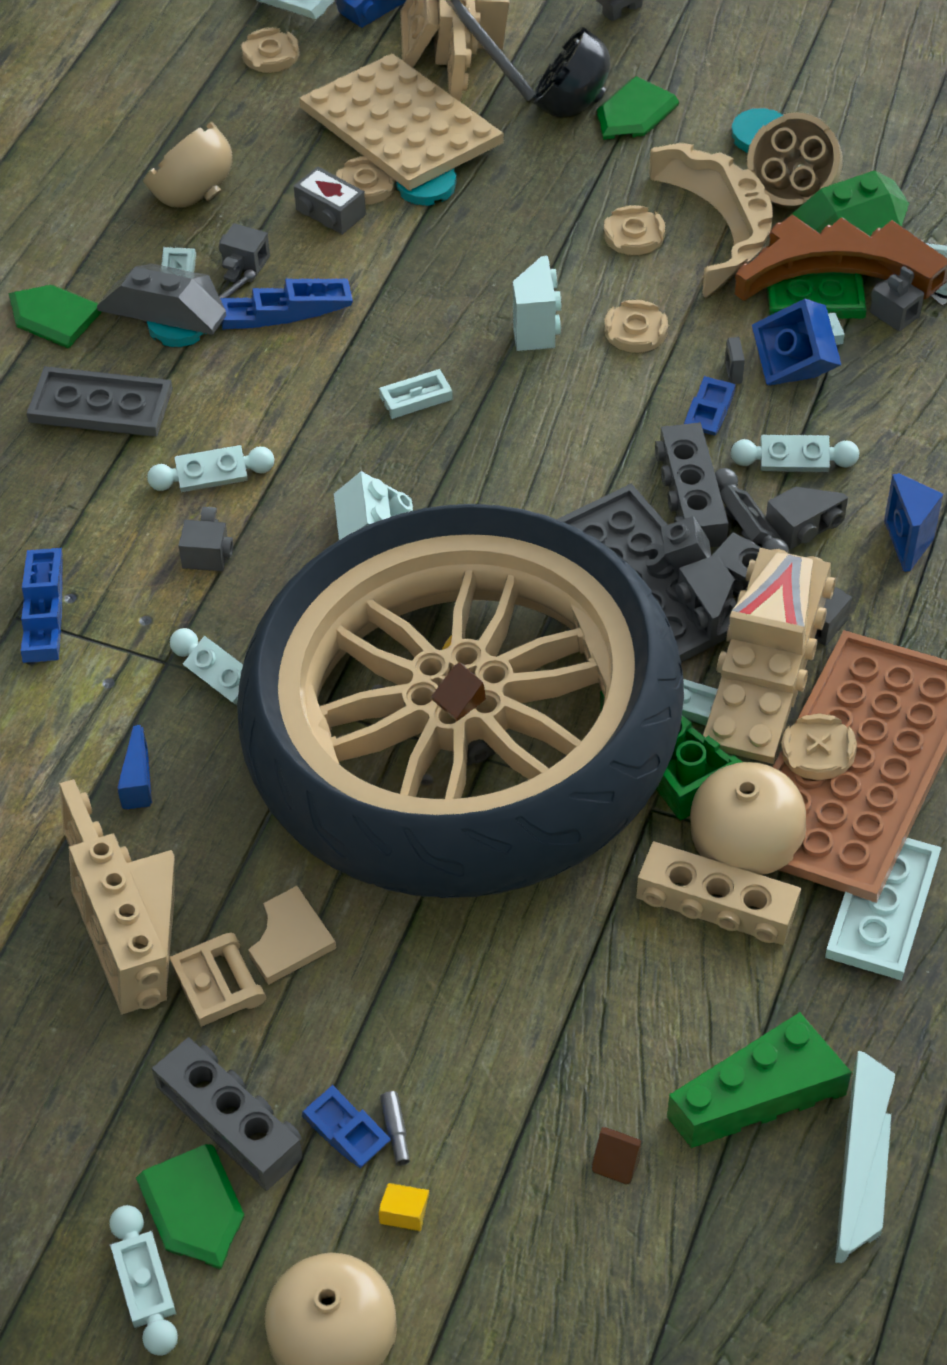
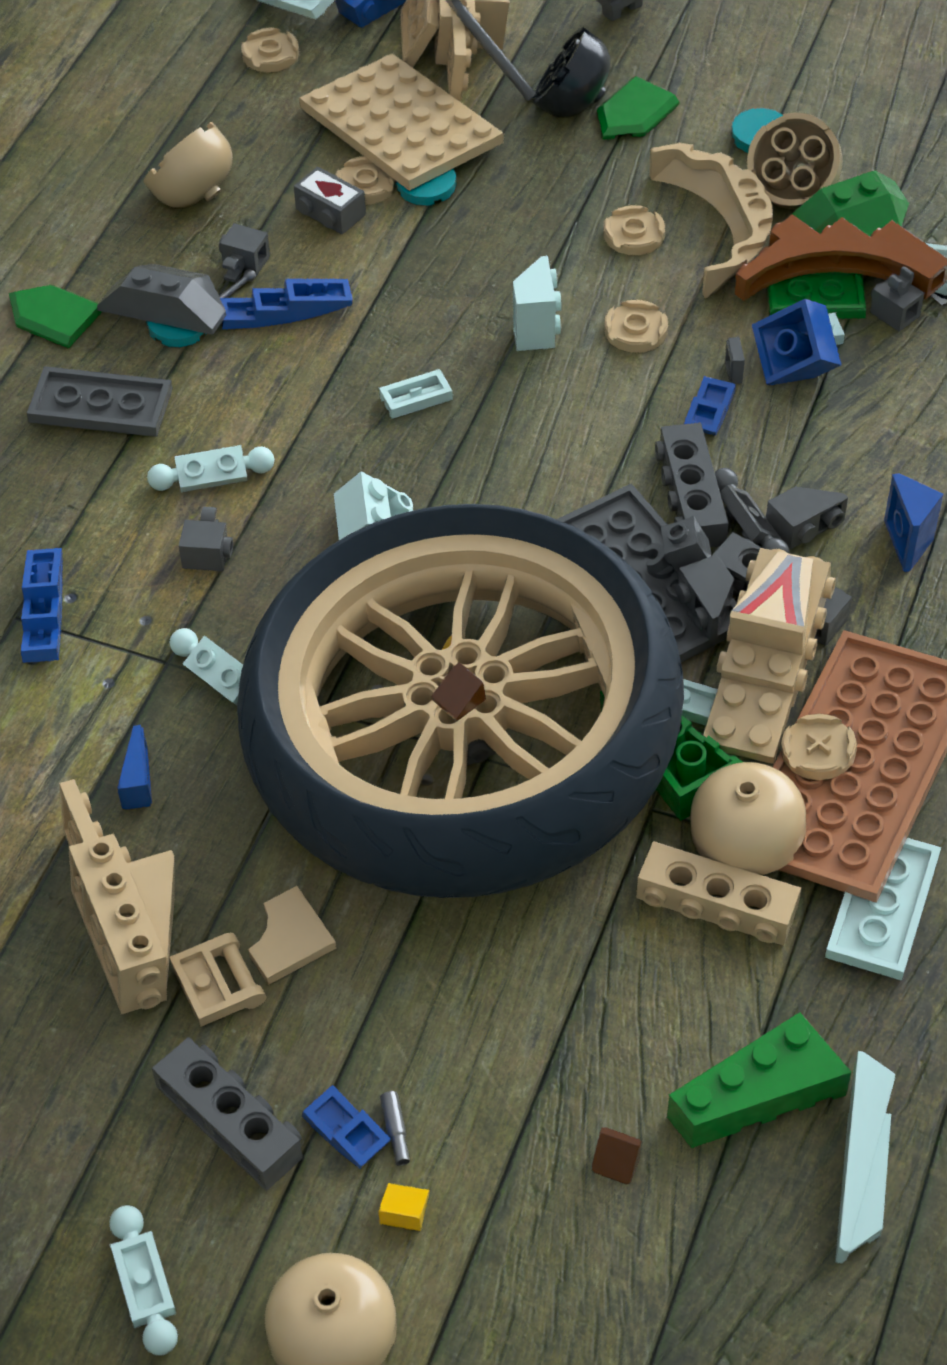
green tile [136,1144,245,1269] -> none
light aqua tile [162,247,196,272] -> none
light aqua plate [731,435,859,472] -> none

